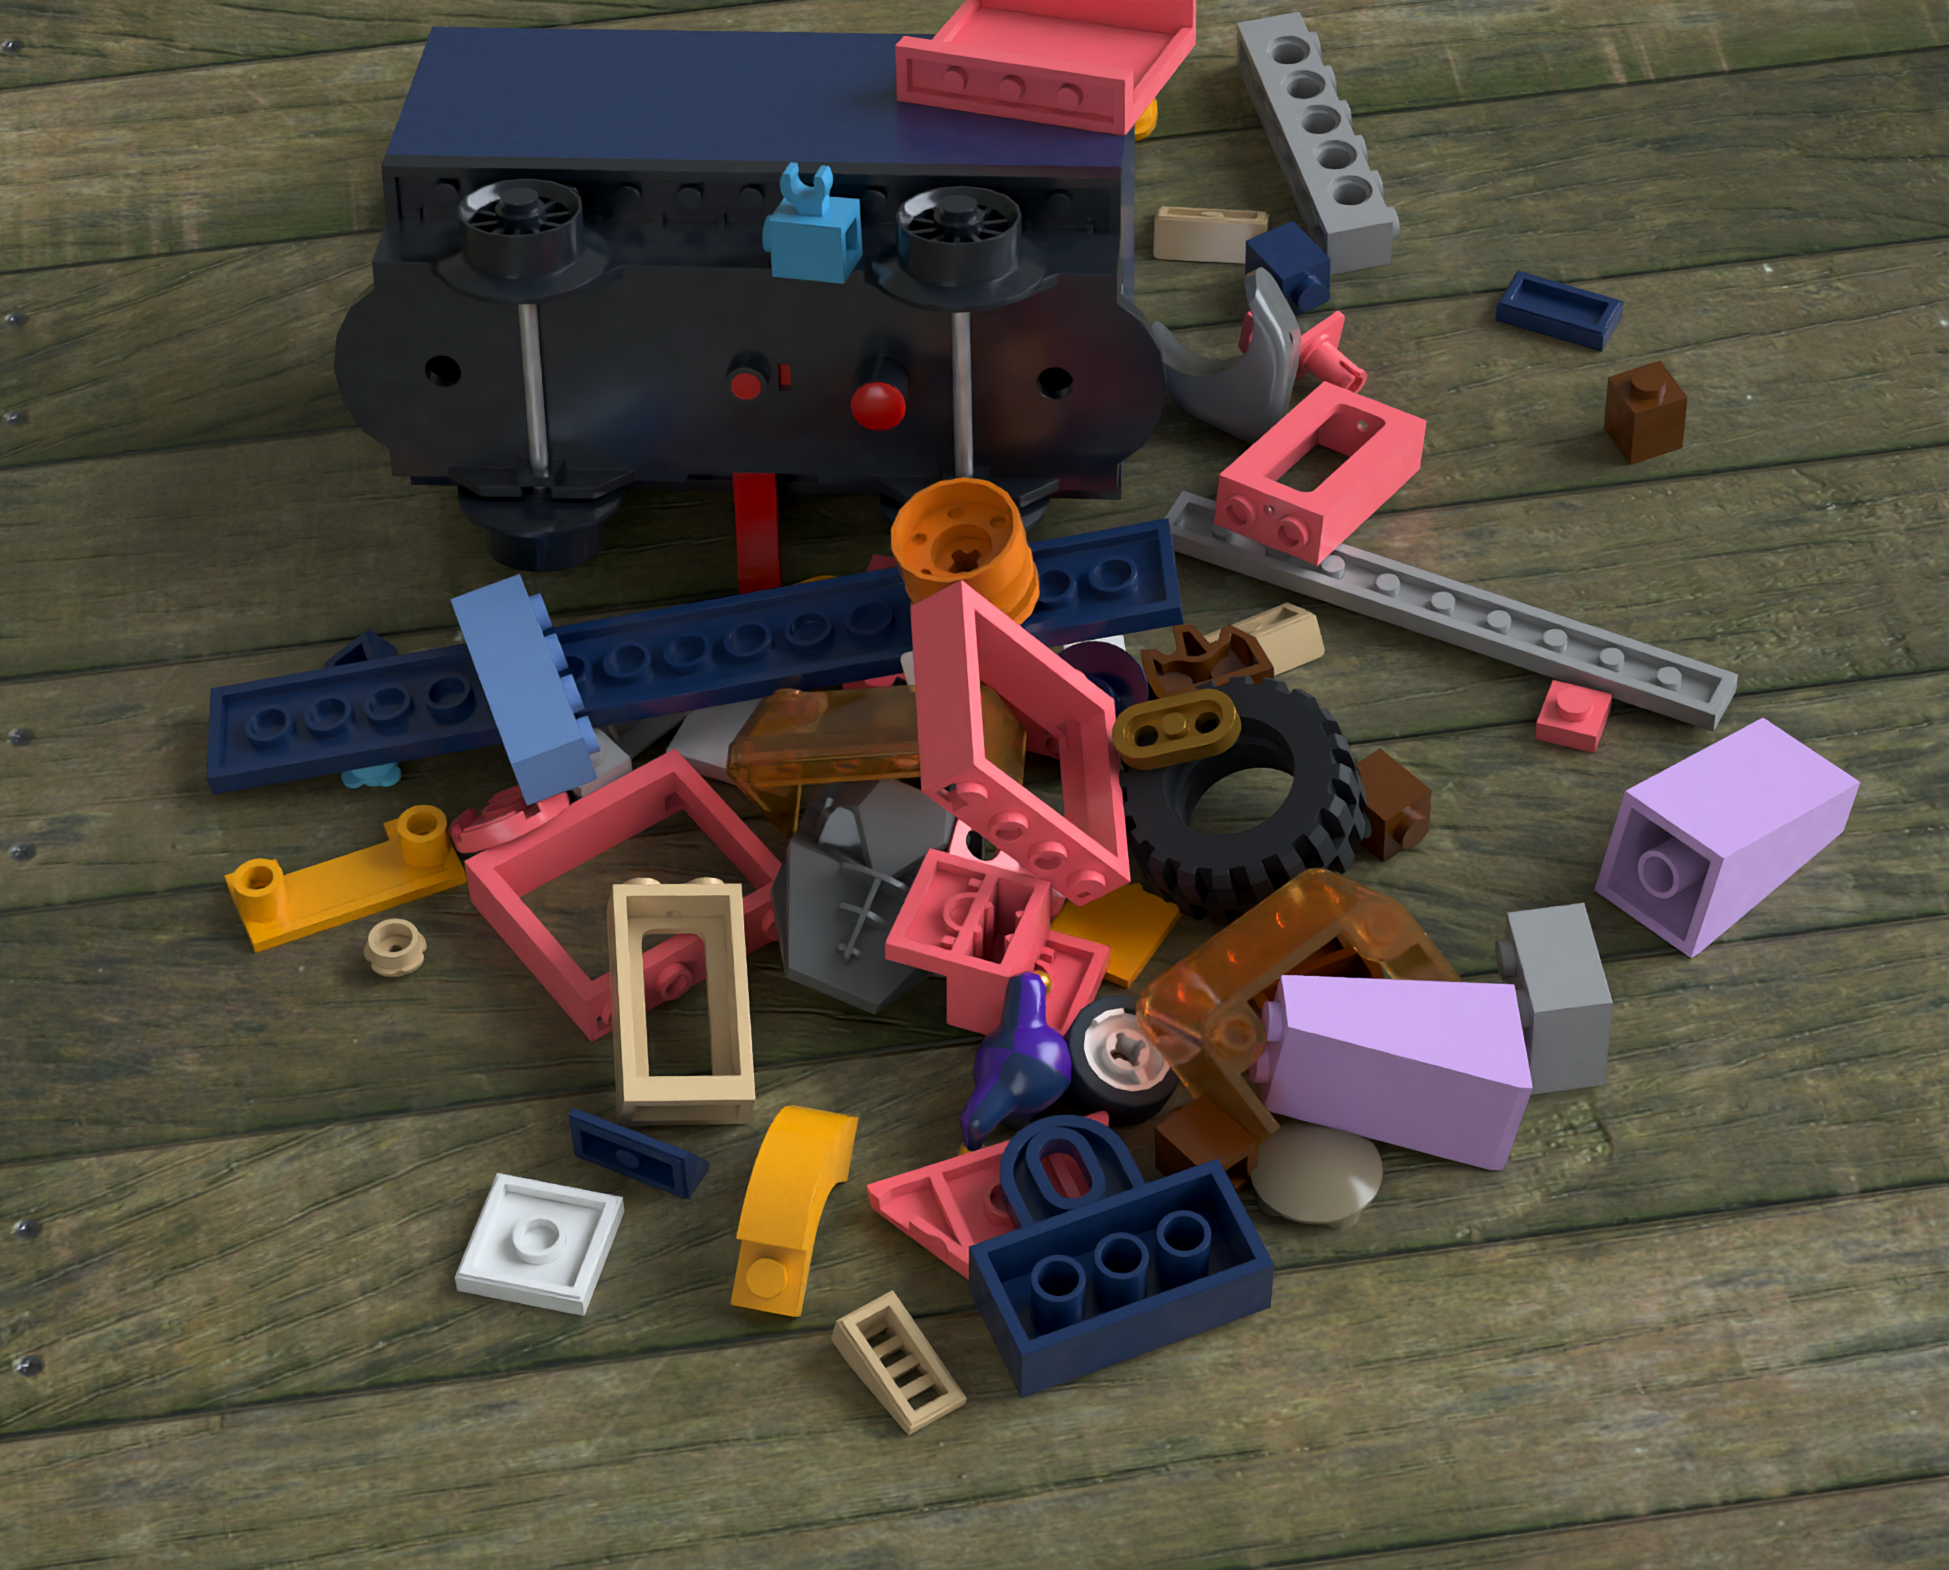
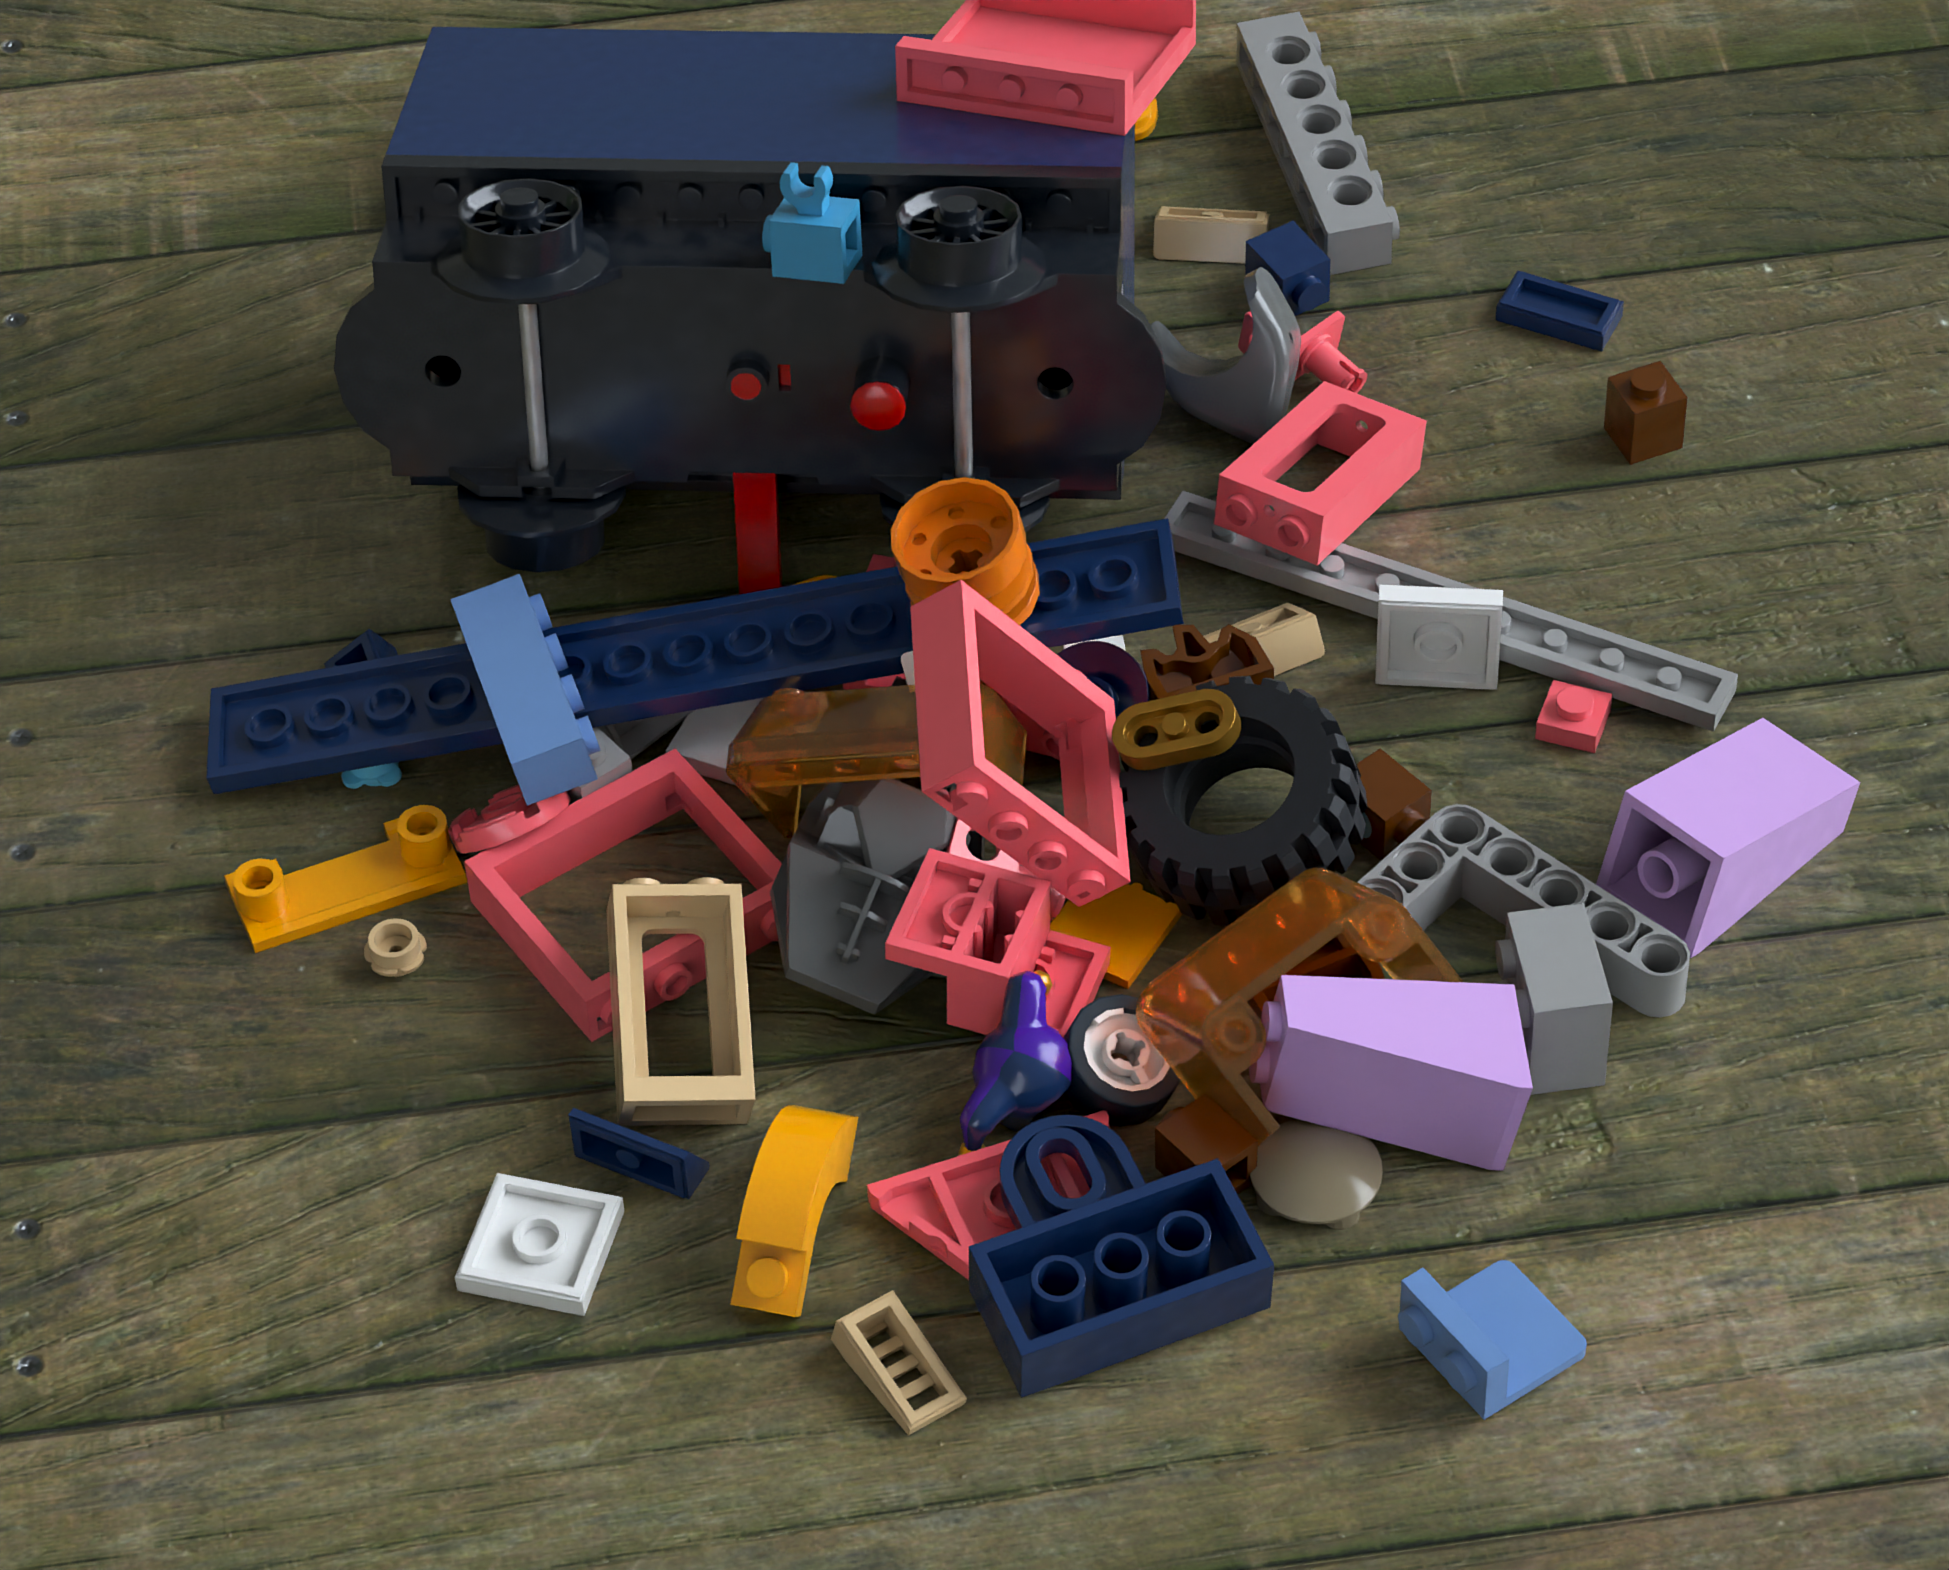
none -> light grey beam [1348,804,1690,1018]
none -> white tile [1375,584,1503,690]
none -> medium blue bracket [1398,1260,1587,1420]

